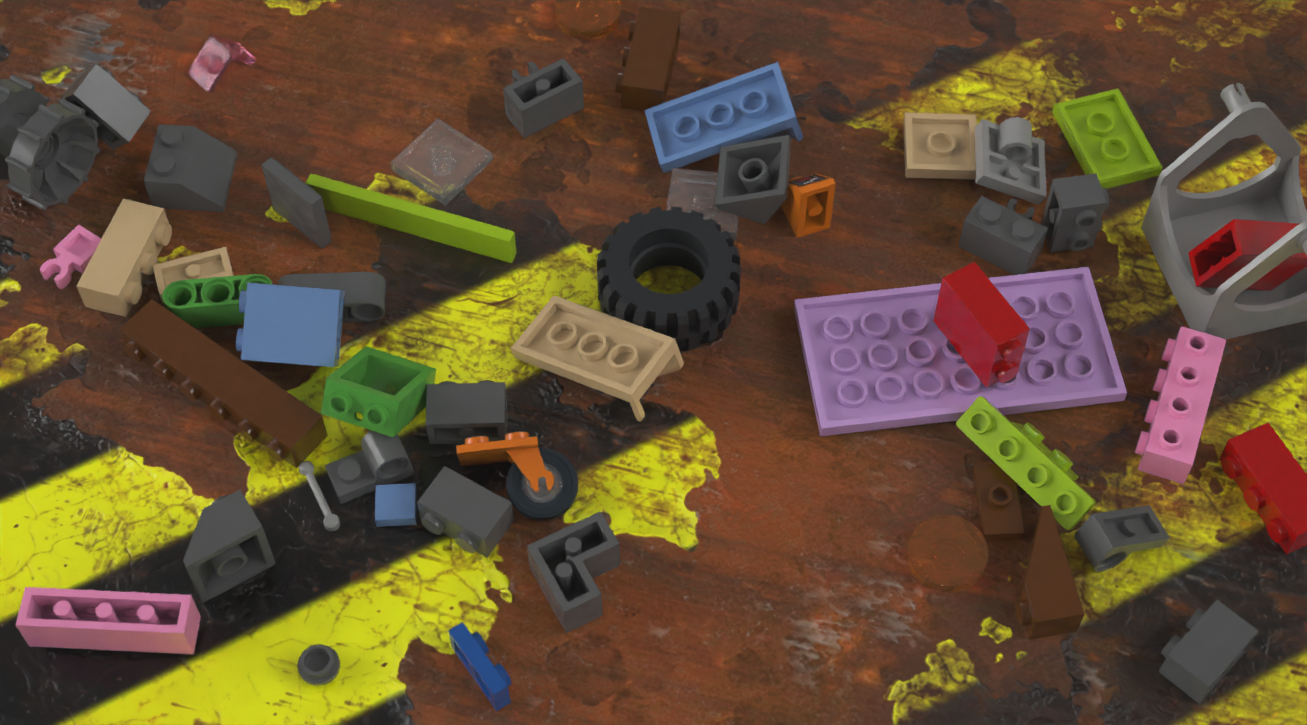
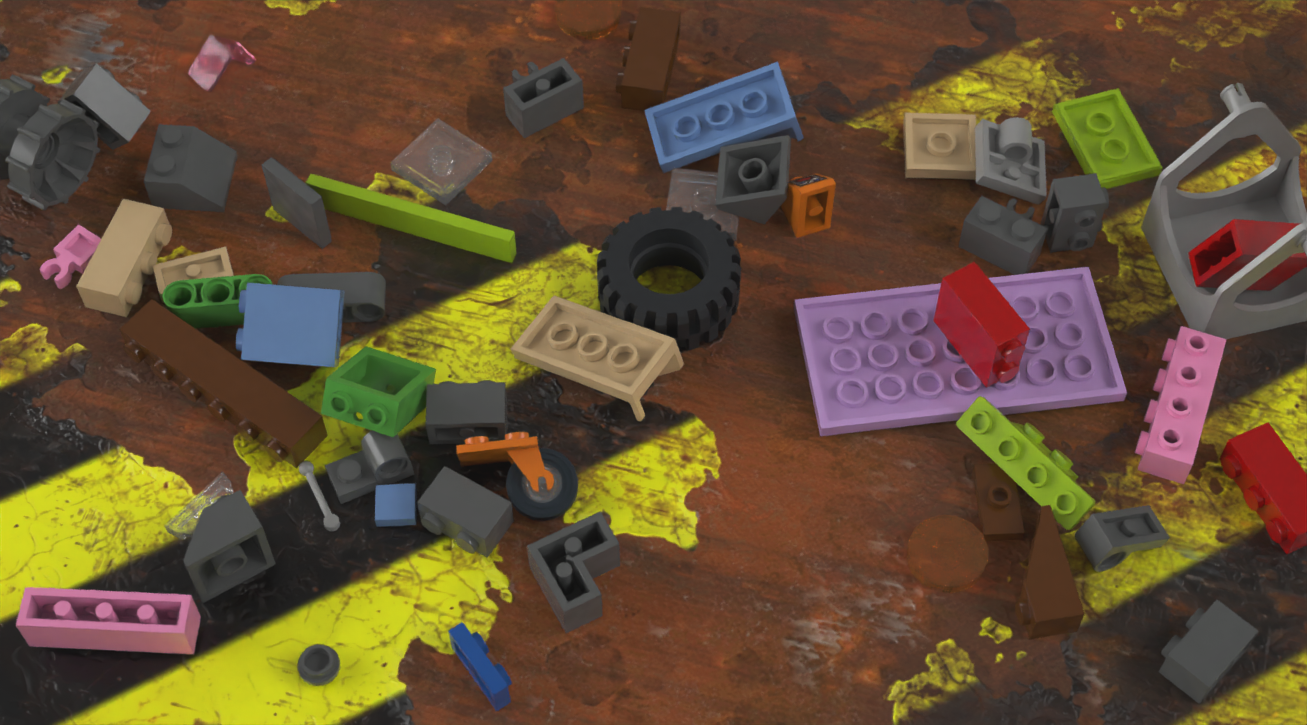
none -> clear tile [165,472,234,539]

